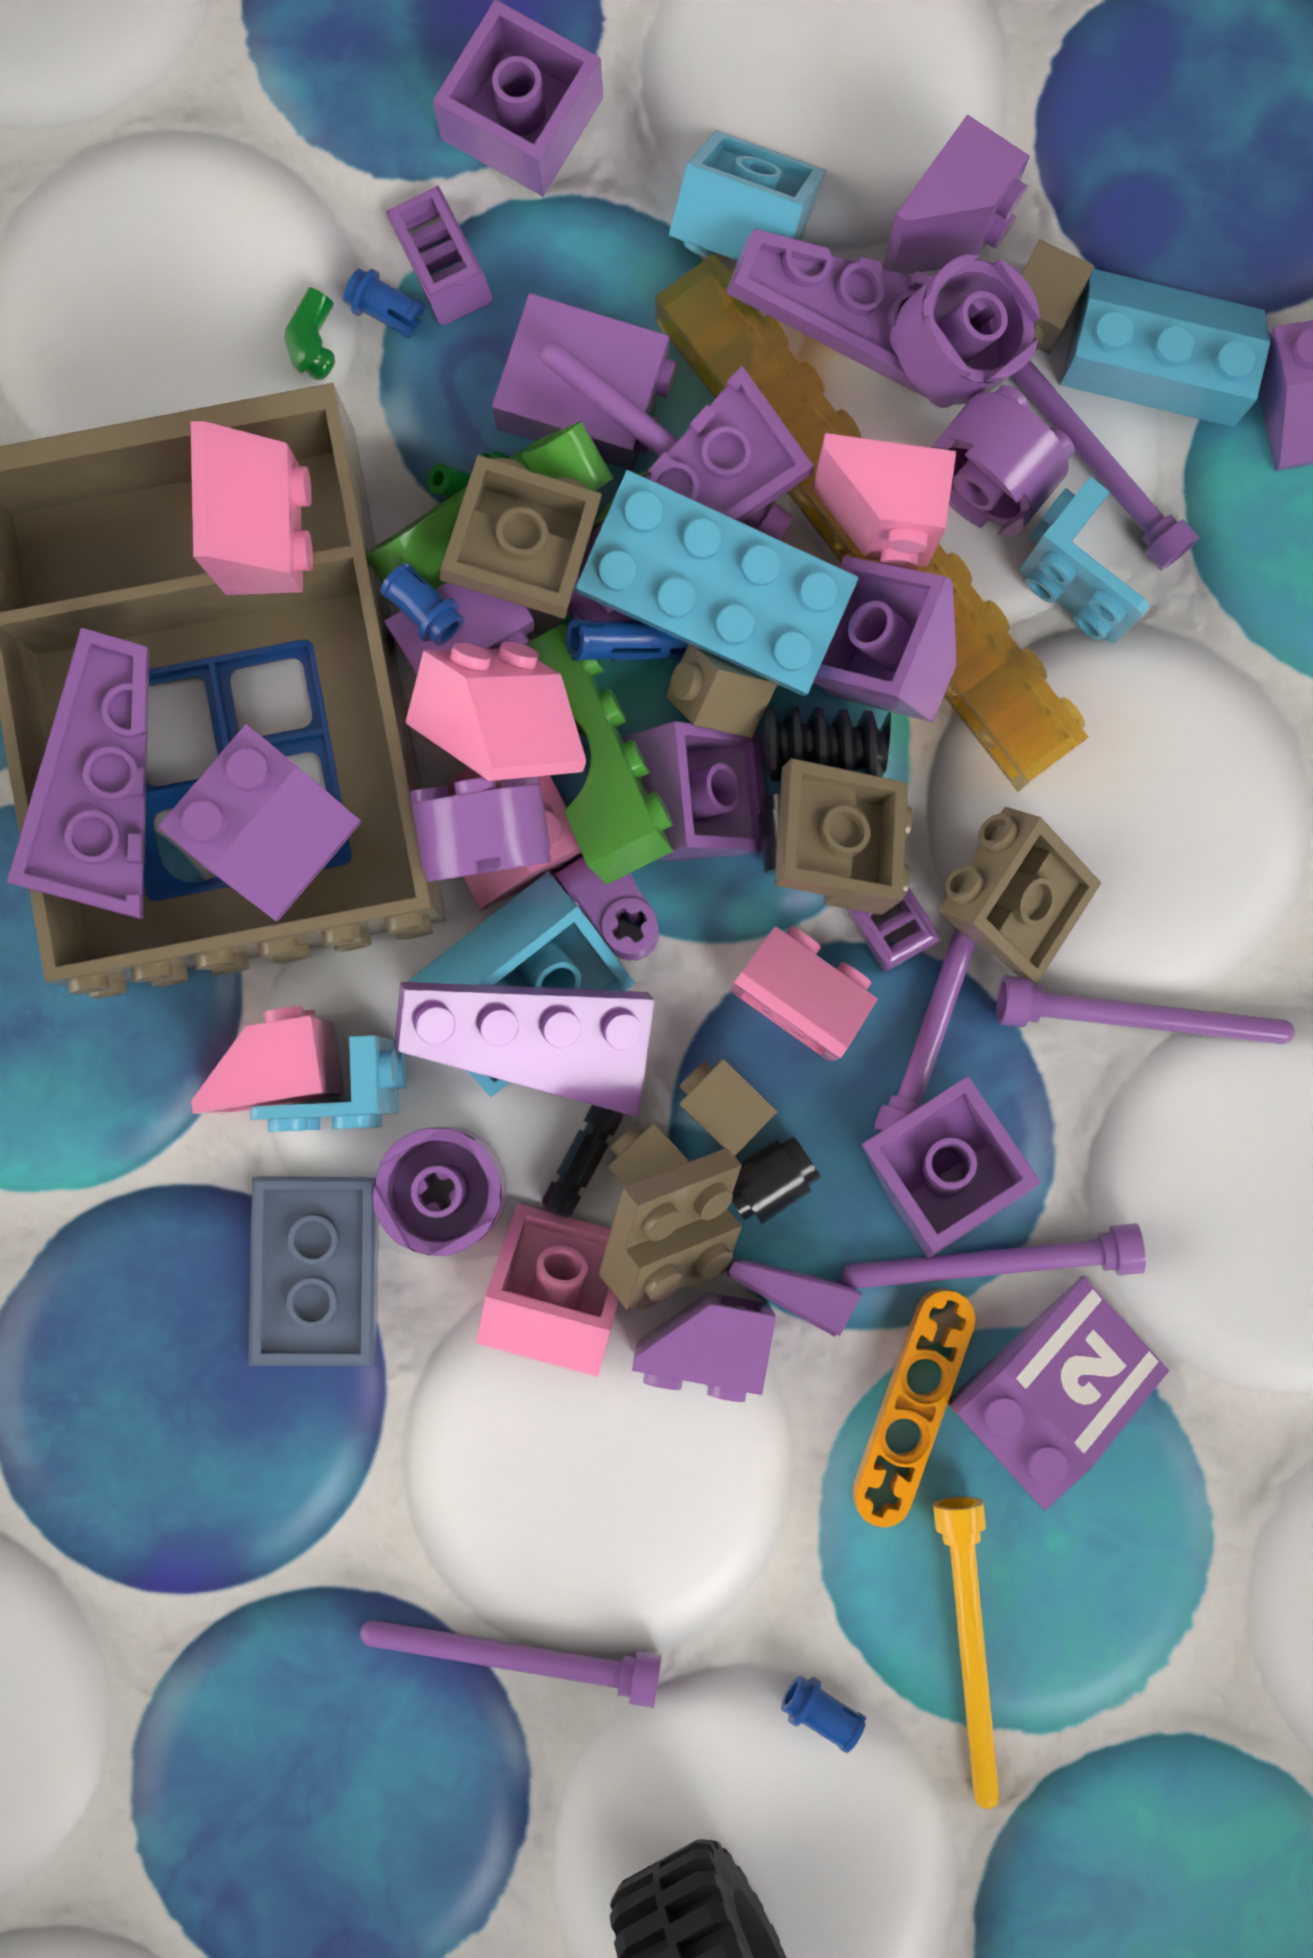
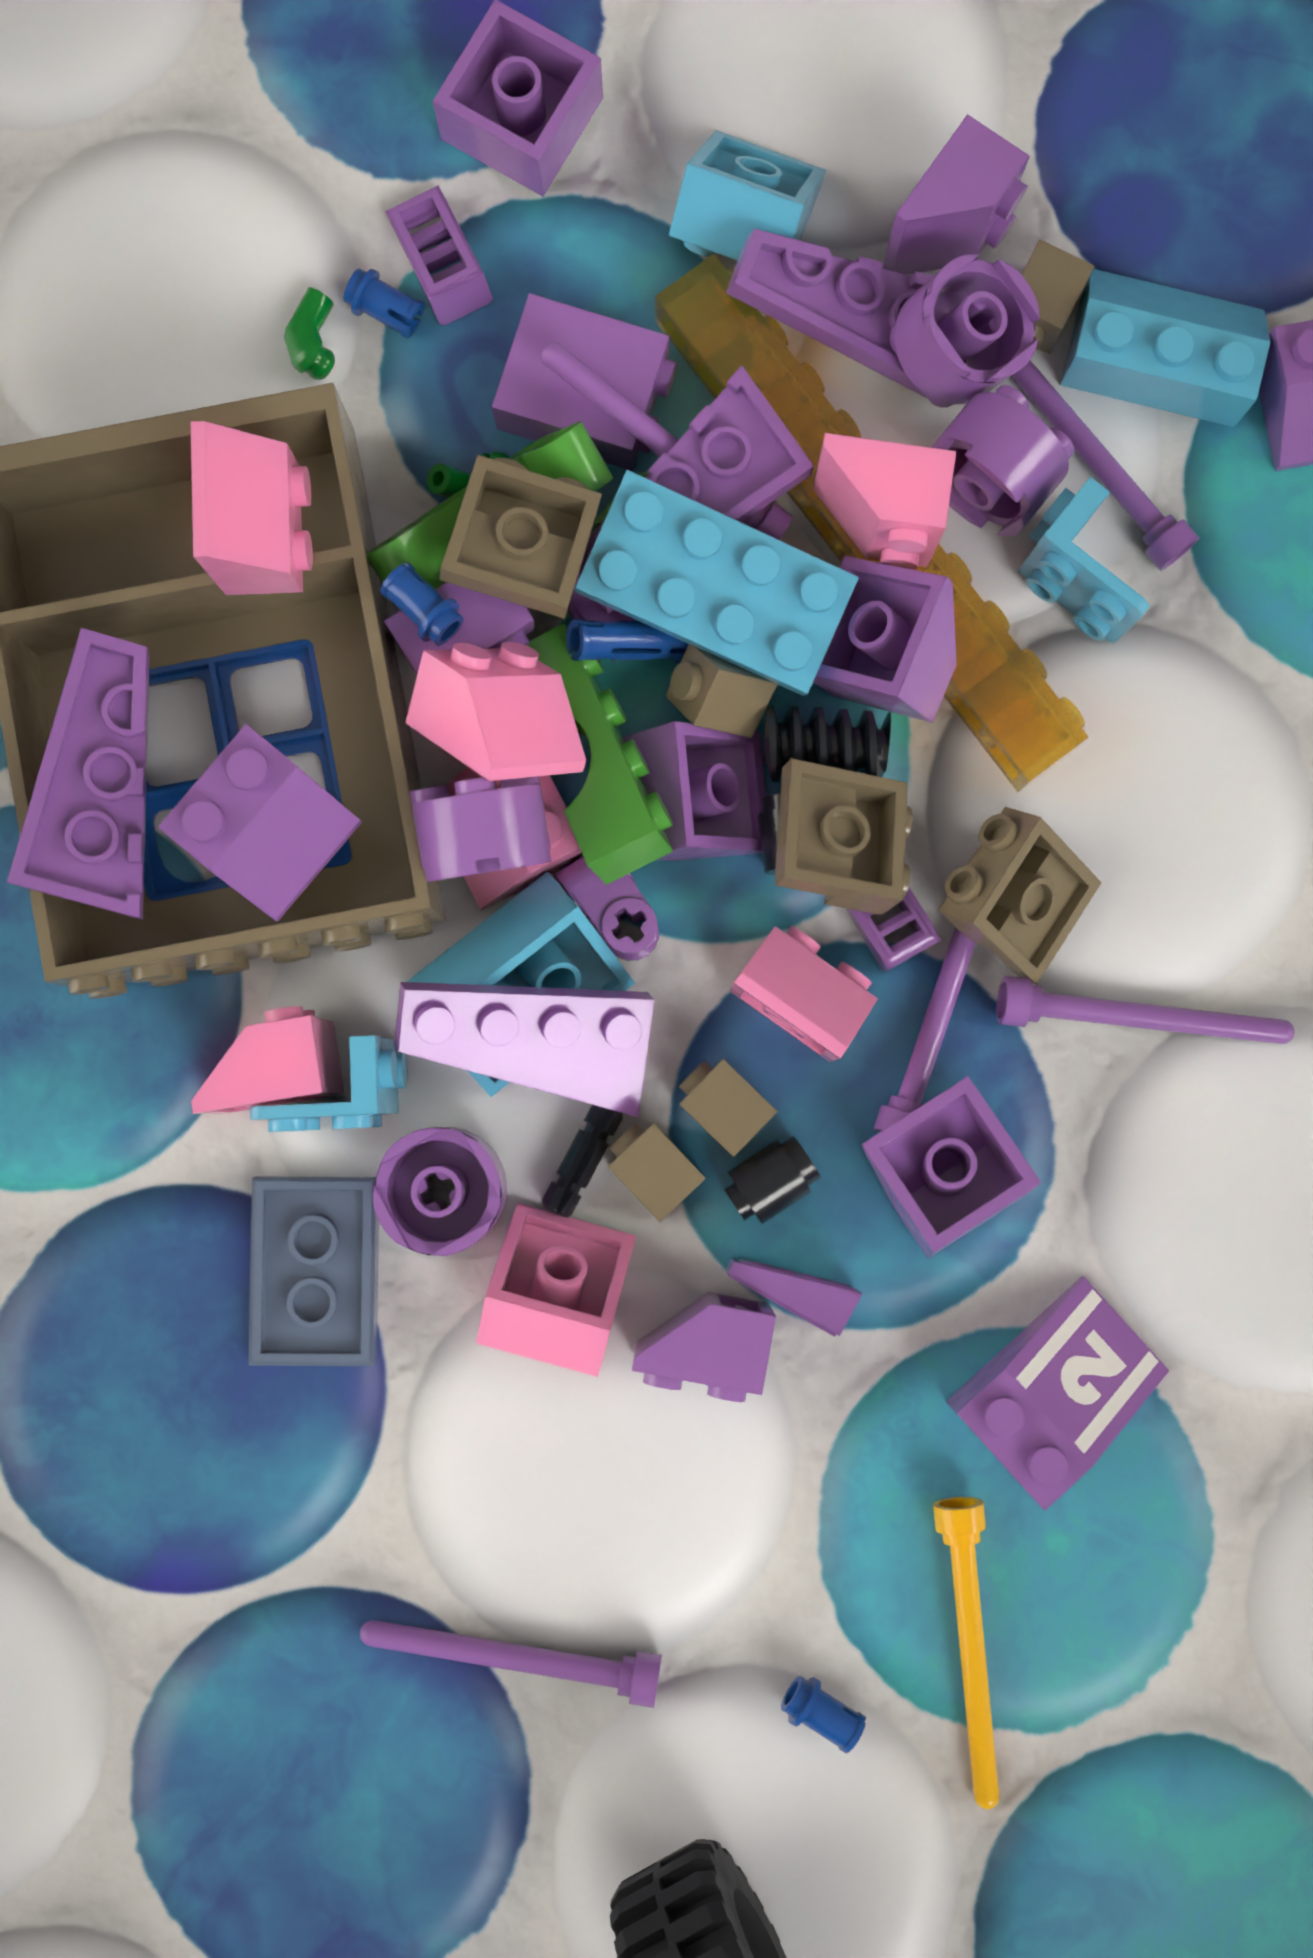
dark tan plate [599,1148,742,1310] -> none
medium lavender piece [841,1223,1146,1289] -> none
light orange beam [852,1288,976,1528] -> none

